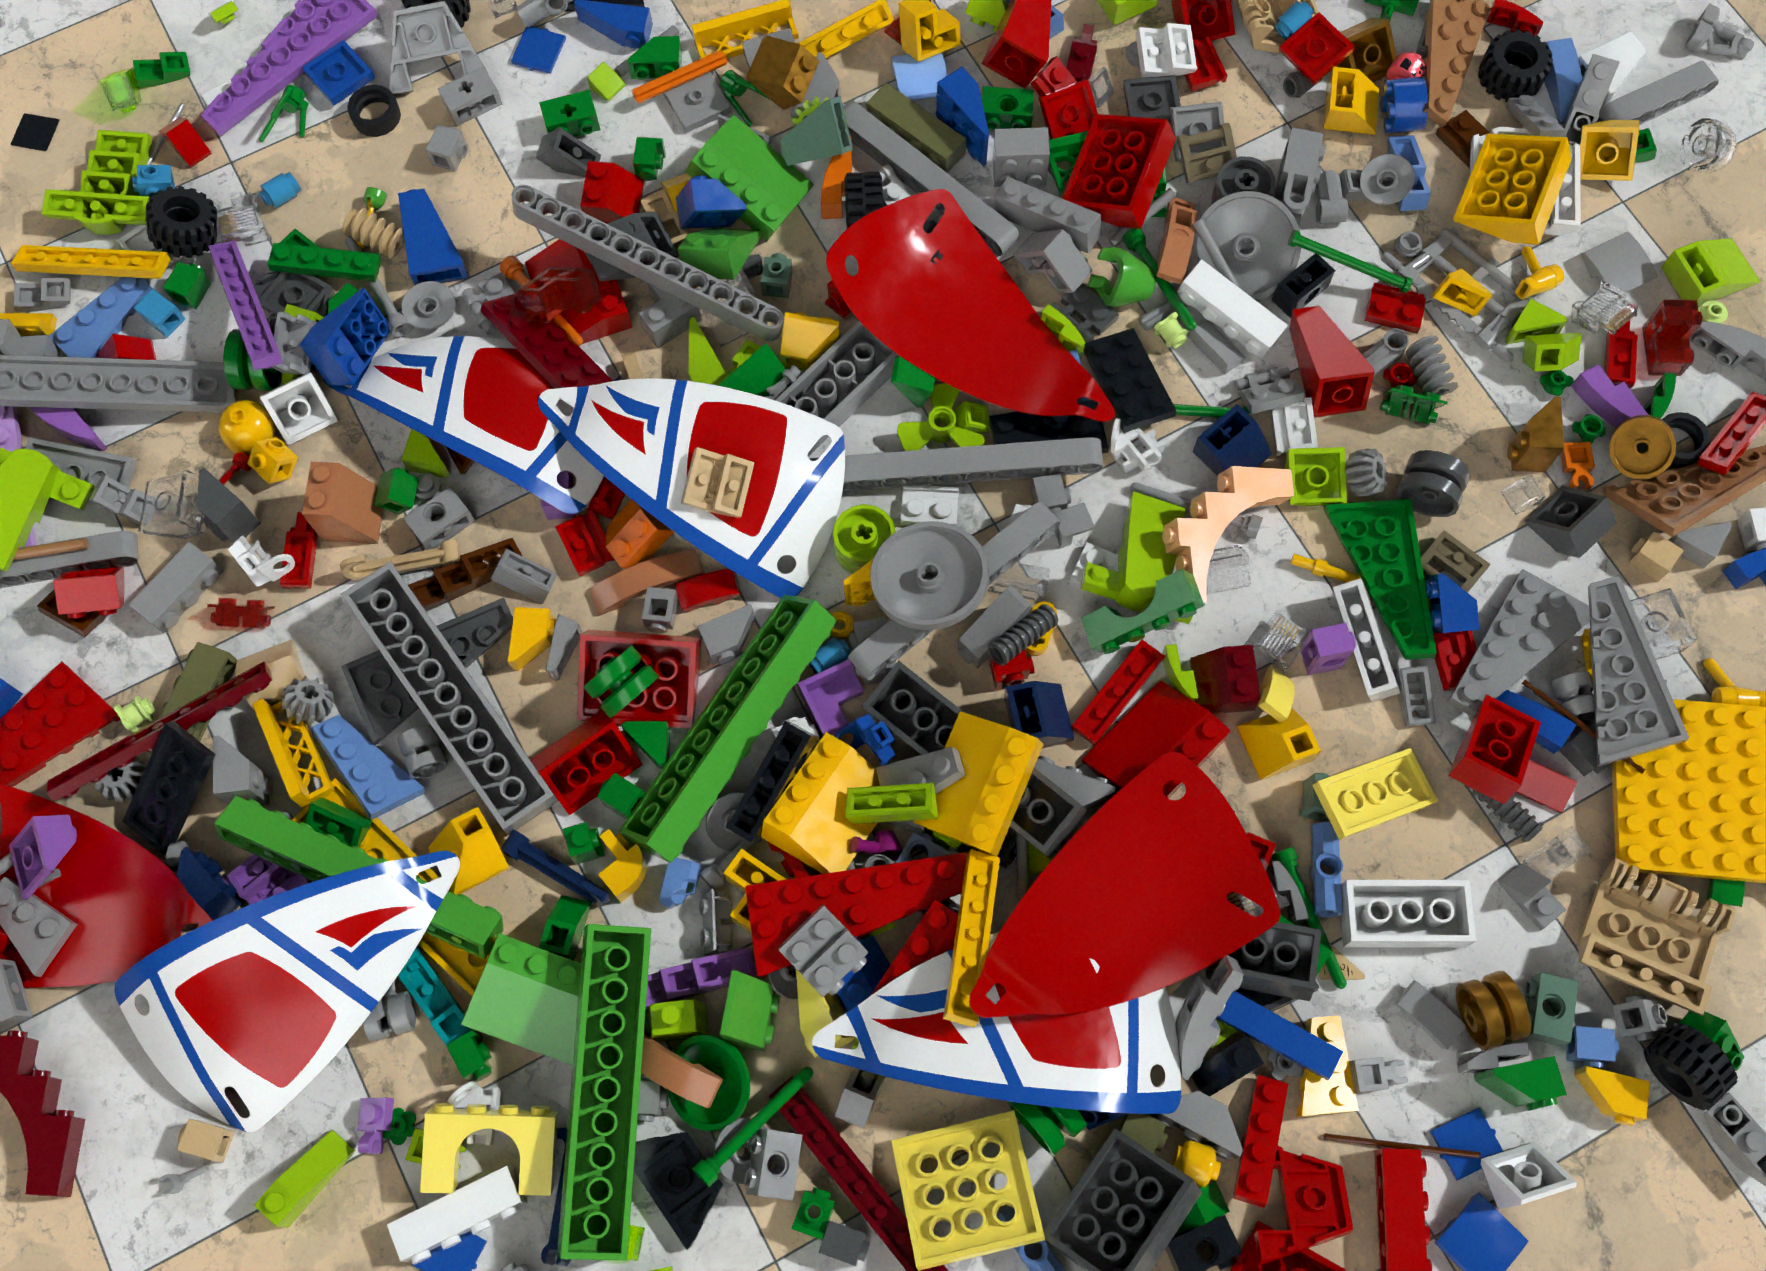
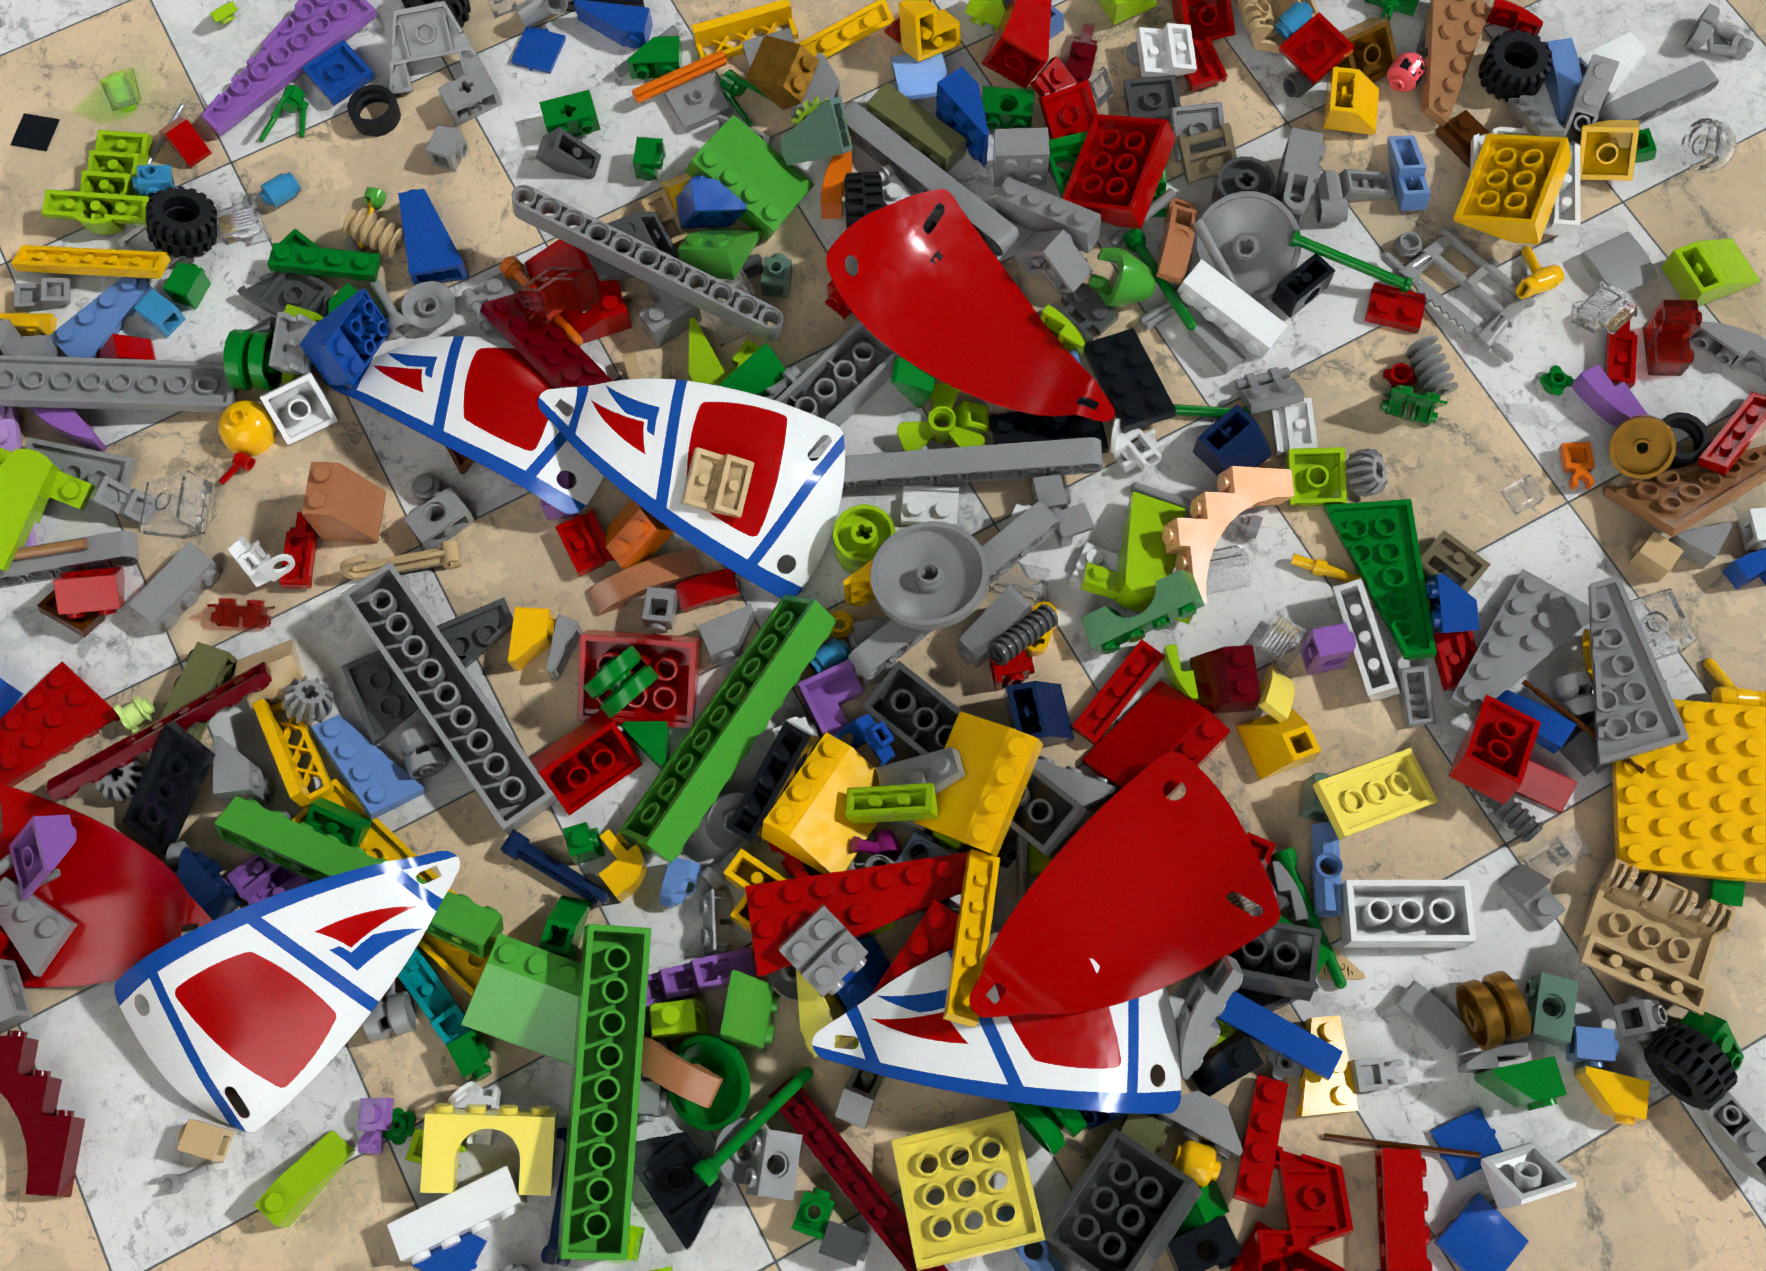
green slope [133,52,190,87] -> none
dark grey slope [197,467,261,544] -> none
medium lavender plate [208,240,283,370] -> none
yellow brick [247,437,299,484] -> none
green brick [374,468,419,515] -> none
lime slope [401,429,450,478] -> none
reddish brown slope [408,537,523,611] -> none
yellow slope [428,807,509,895] -> none
light grey slope [491,549,558,604] -> none
red slope [580,161,644,224] -> none
lime slope [587,61,626,102] -> none
red hinge [587,476,625,520] -> none
green brick [597,773,645,820] -> none
yellow slope [780,312,841,371] -> none
yellowish green brick [1154,312,1189,349] -> none
red slope [1289,306,1375,417] -> none
light grey dish [1360,154,1415,205] -> none
light grey piece [1363,328,1409,378] -> none
blue brick [1380,77,1428,133] -> none
dark grey wheel [1396,450,1470,517] -> none
yellow slope [1432,268,1492,316] -> none
lime slope [1505,298,1567,345] -> none
pearl gold slope [1507,397,1564,472] -> none
lime slope [1523,333,1582,372] -> none
dark grey slope [1525,486,1617,558] -> none
green plate [1572,414,1606,444] -> none
green slope [1643,373,1676,418] -> none
yellowish green brick [1691,300,1728,330] -> none

